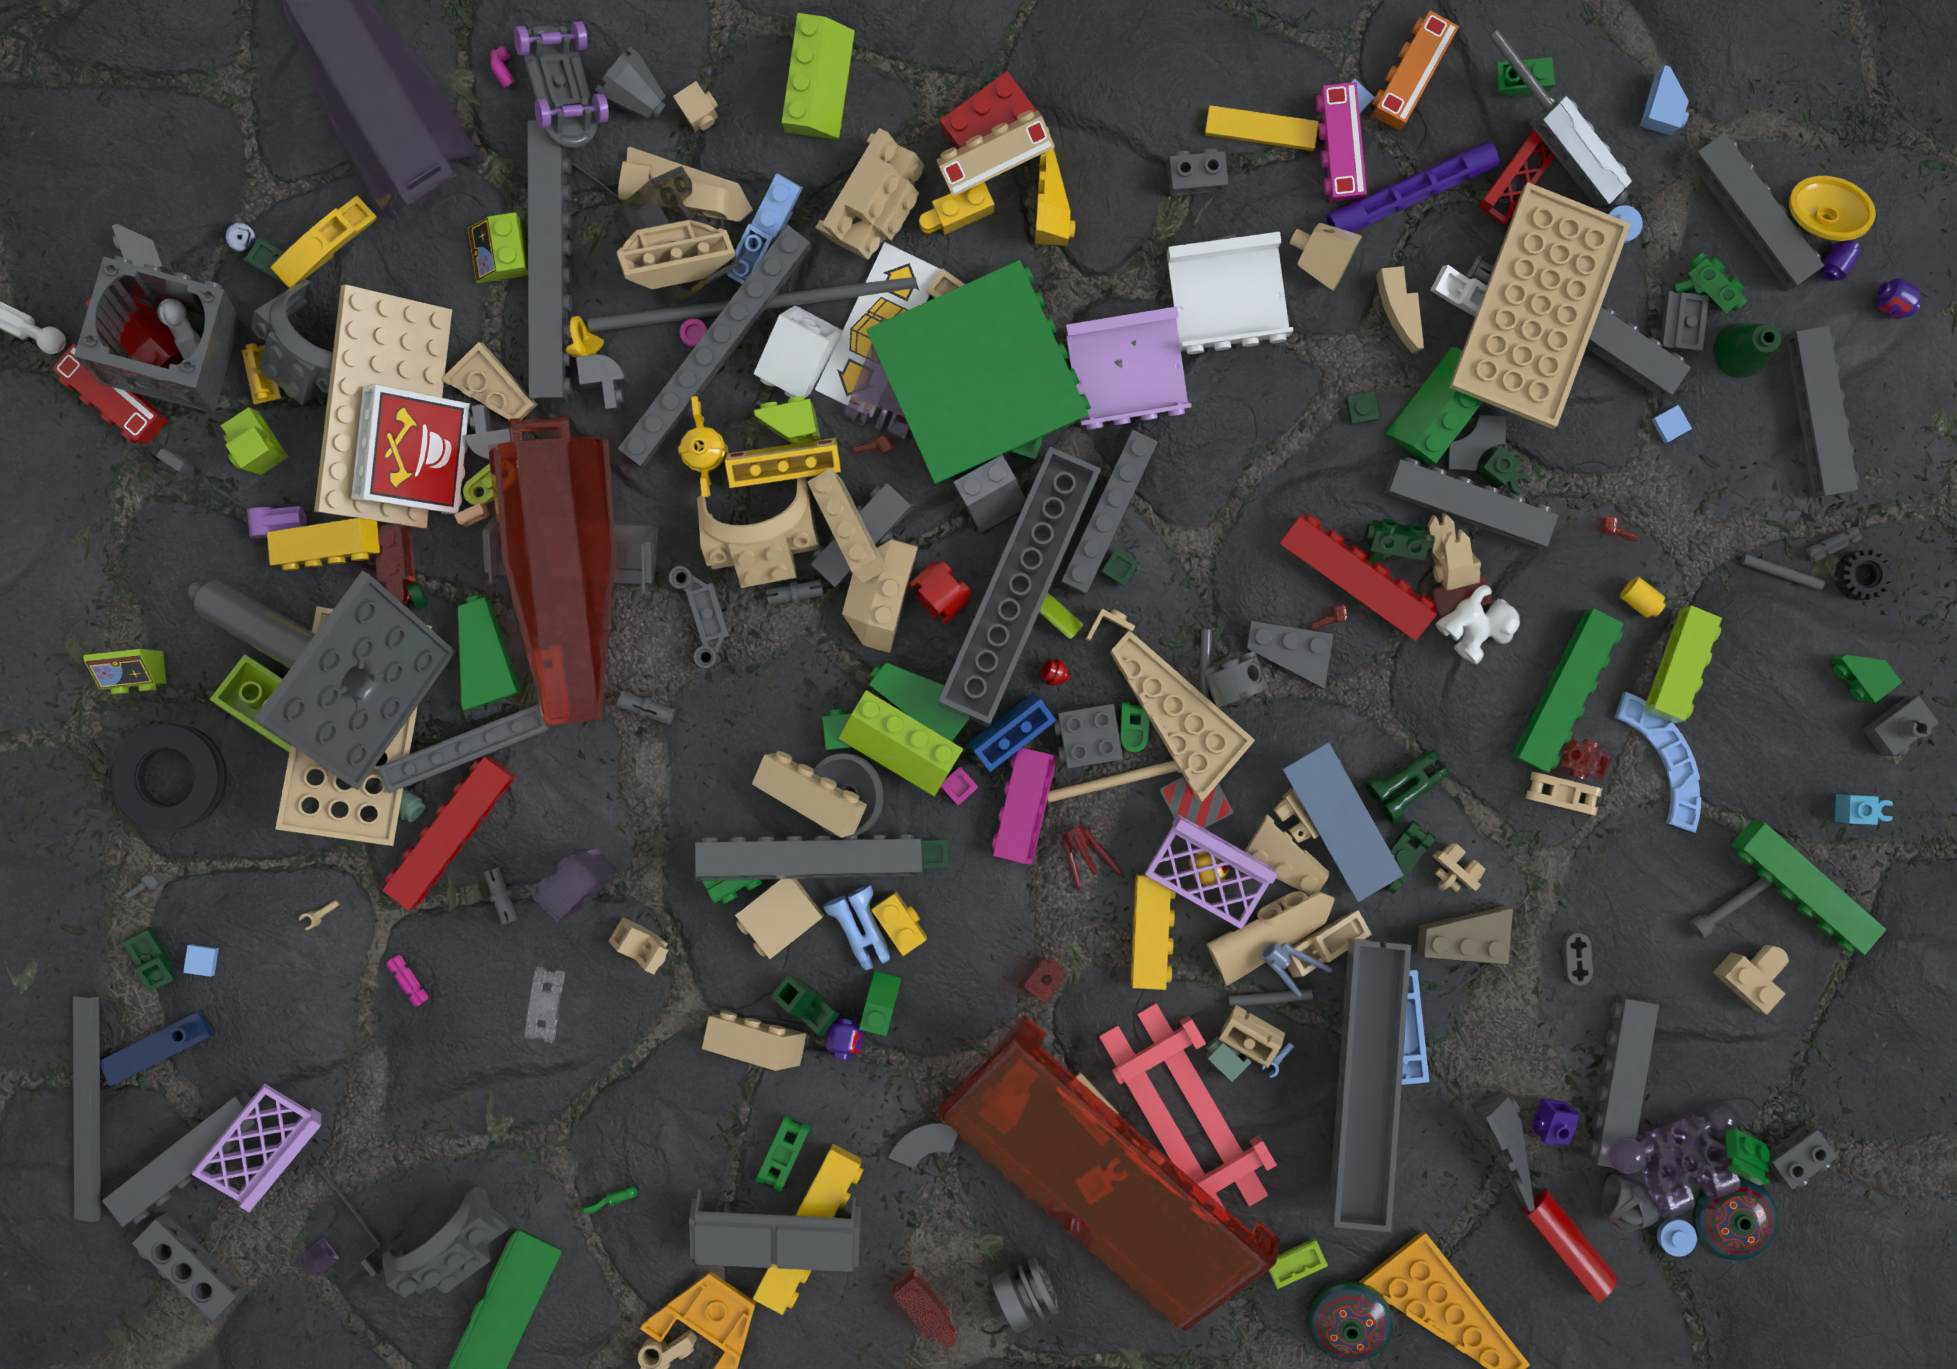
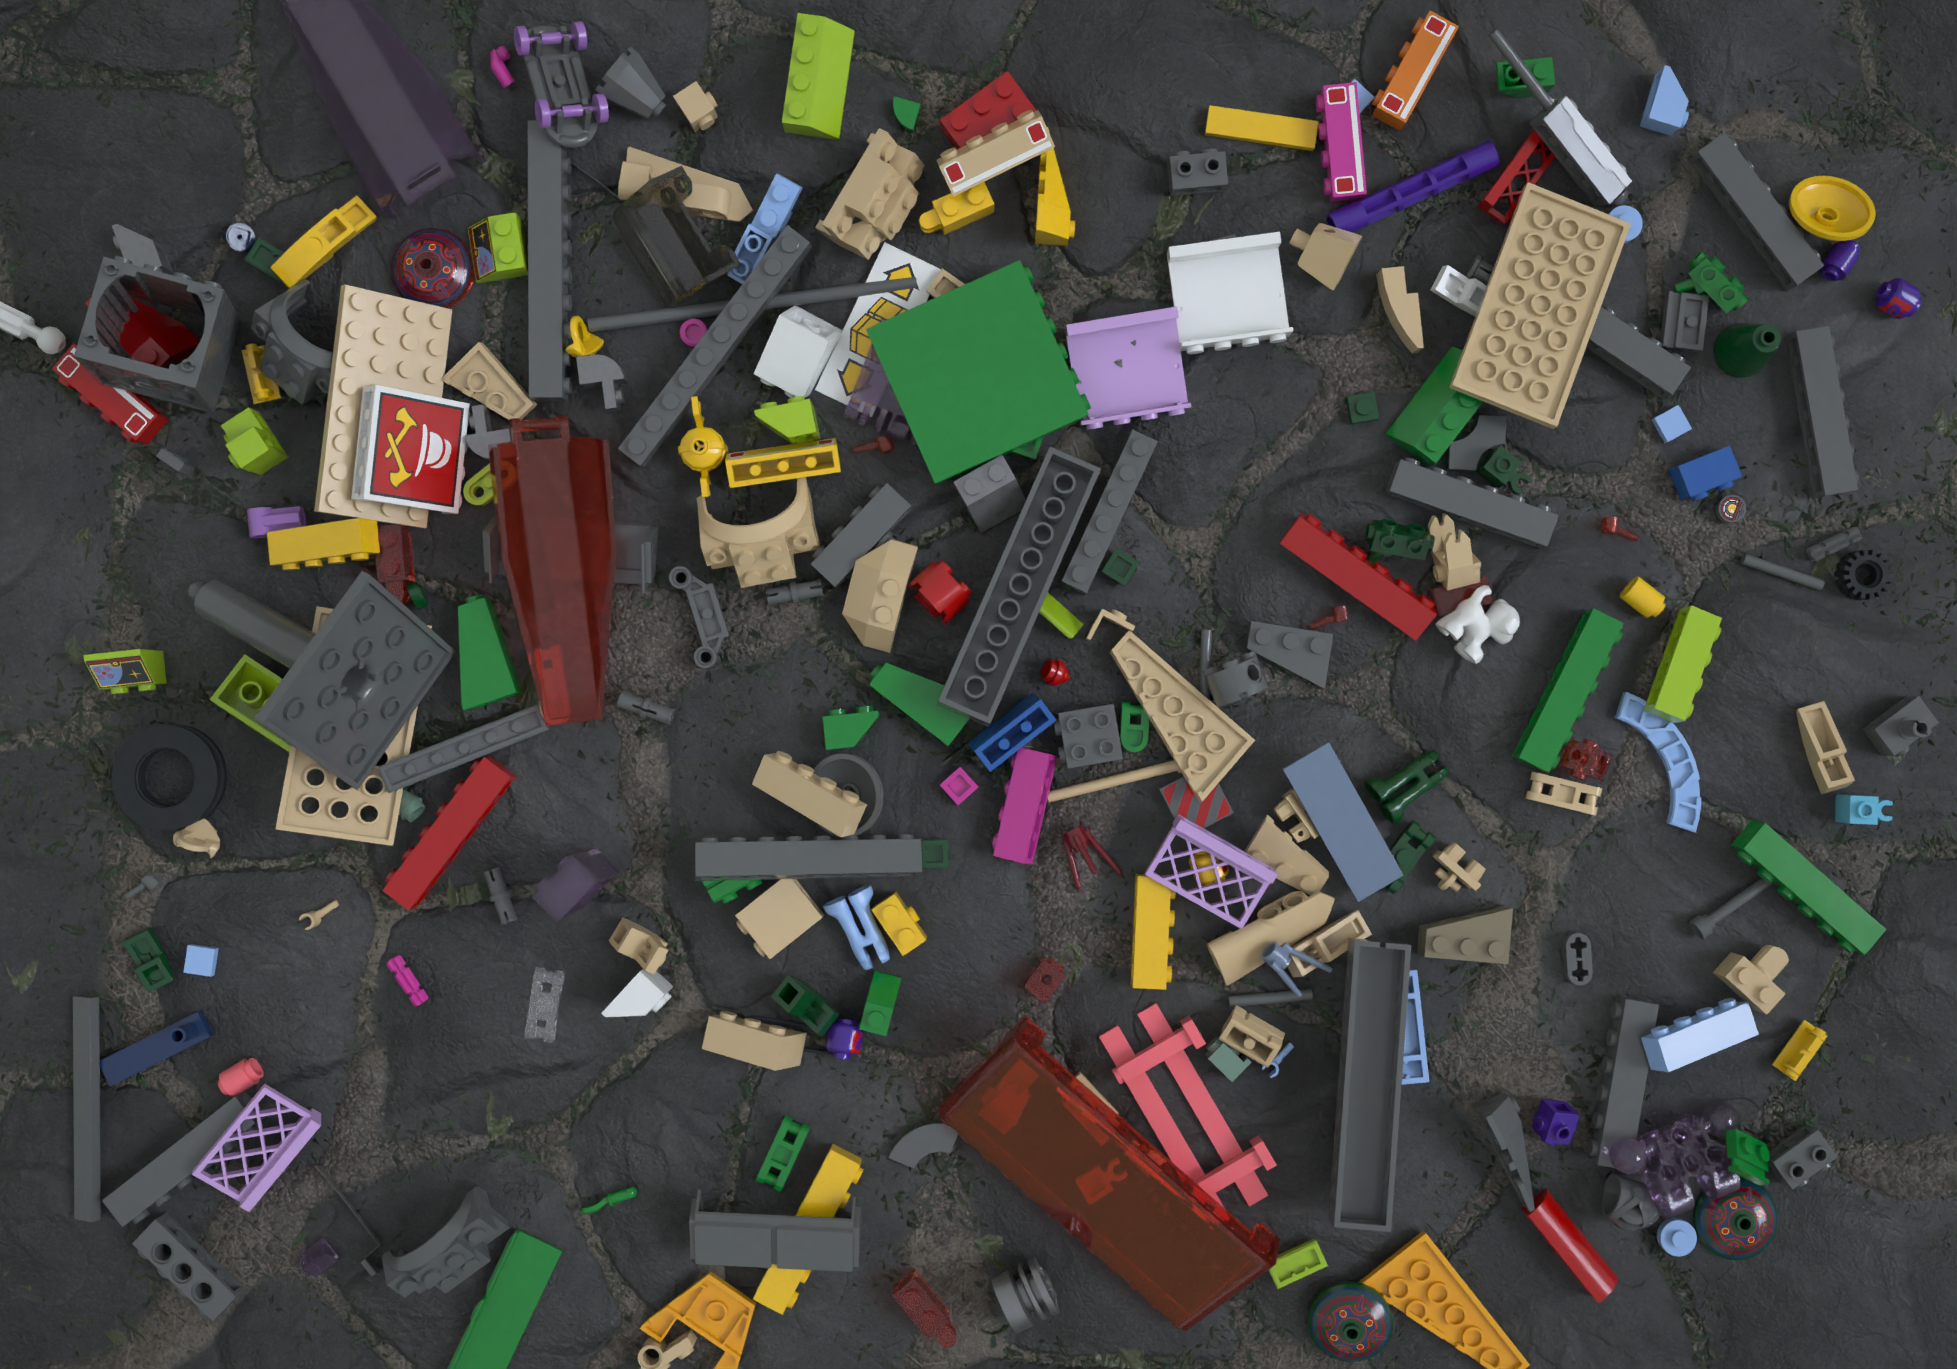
white piece [157,299,201,360] -> none
tan tile [454,503,490,527] -> none
tan wedge [617,220,735,289] -> none
tan brick [808,468,887,583] -> none
lime slope [839,690,964,797] -> none
green slope [1830,655,1902,703] -> none
none -> tan piece [173,818,220,858]
none -> coral brick [218,1058,264,1097]
none -> dish [391,228,475,309]
none -> white slope [601,969,673,1017]
none -> green tile [893,96,921,133]
none -> light blue brick [1641,998,1759,1072]
none -> blue brick [1669,446,1742,502]
none -> tile [1715,495,1746,523]
none -> yellow hinge [1772,1020,1827,1081]
none -> tan slope [1796,701,1855,794]

